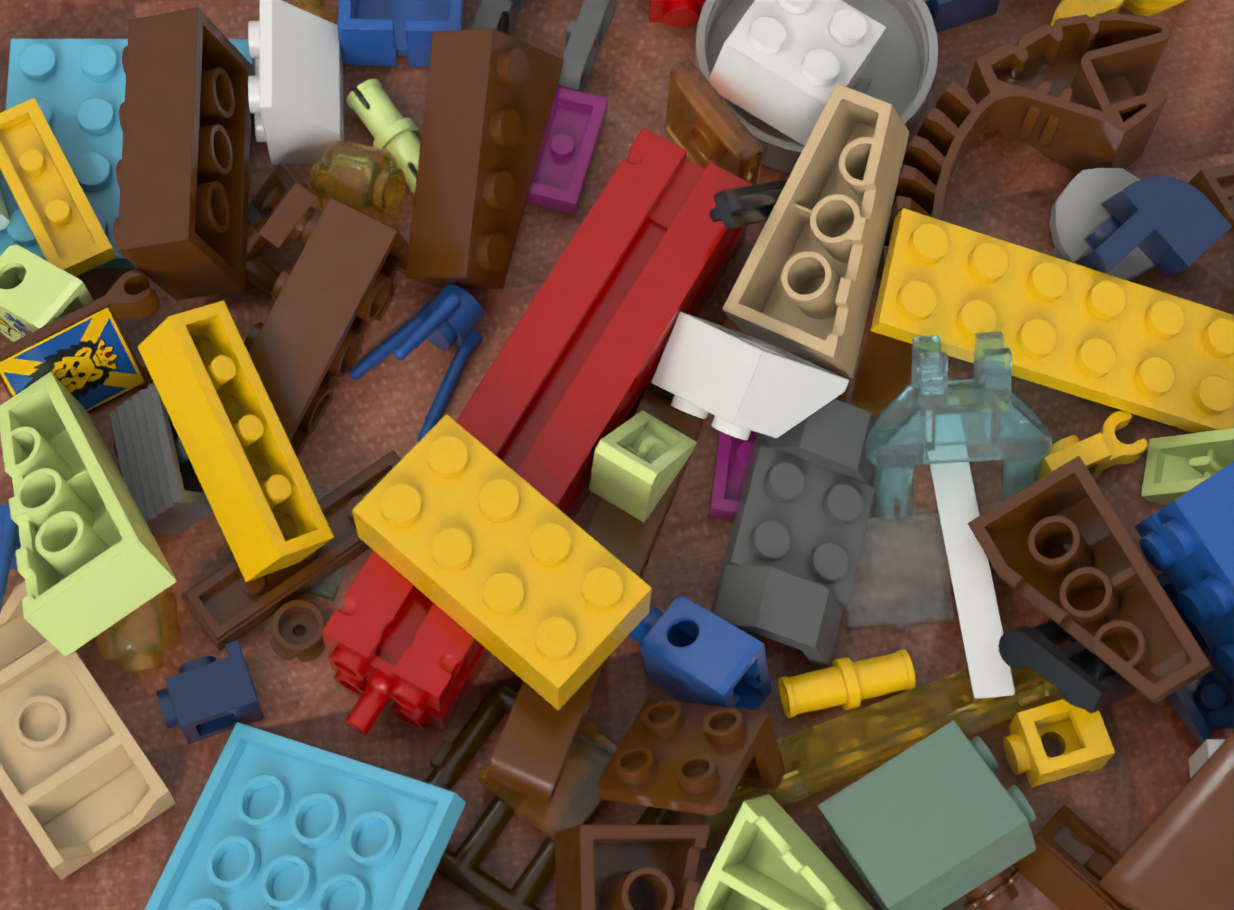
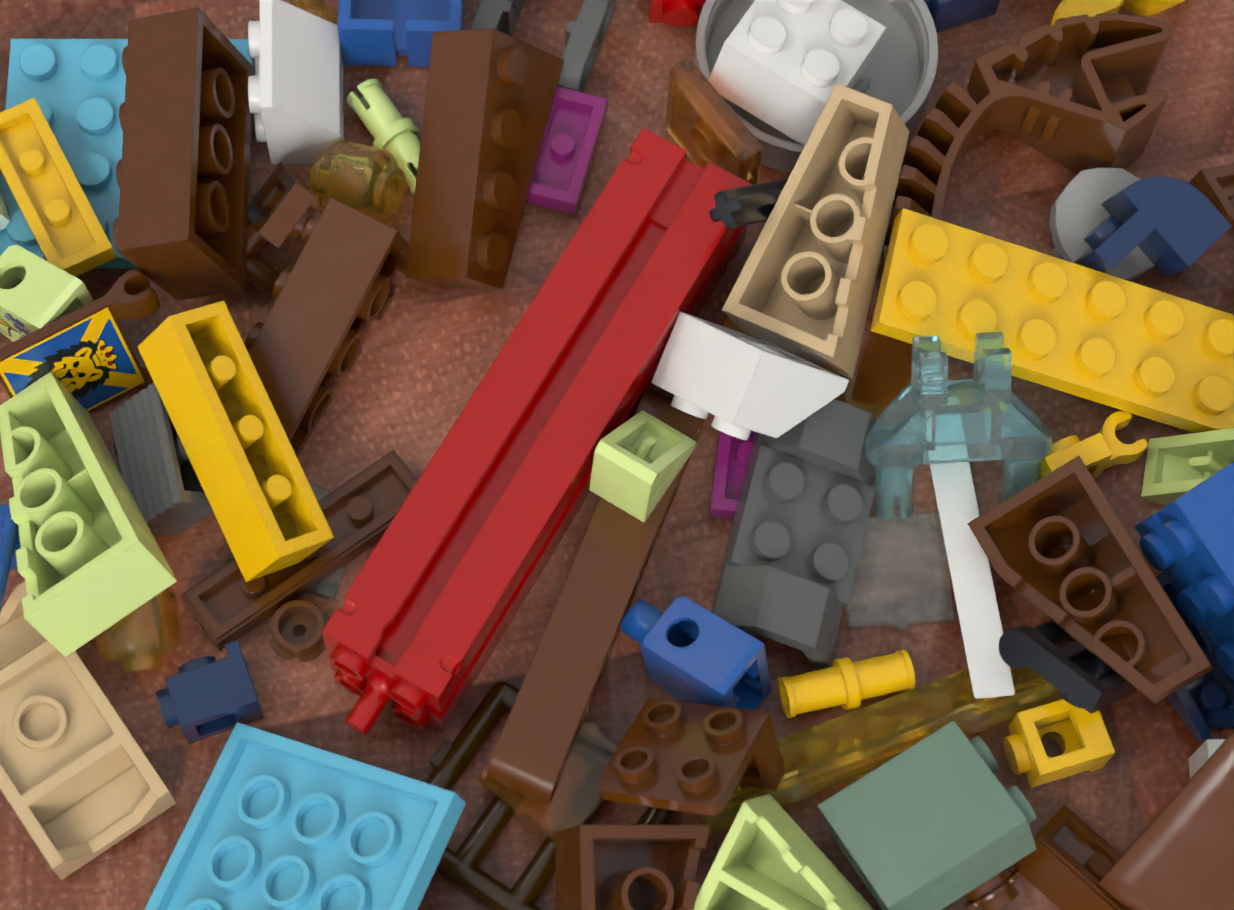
blue plant [349,284,485,442] -> none
yellow brick [352,414,652,711] -> none

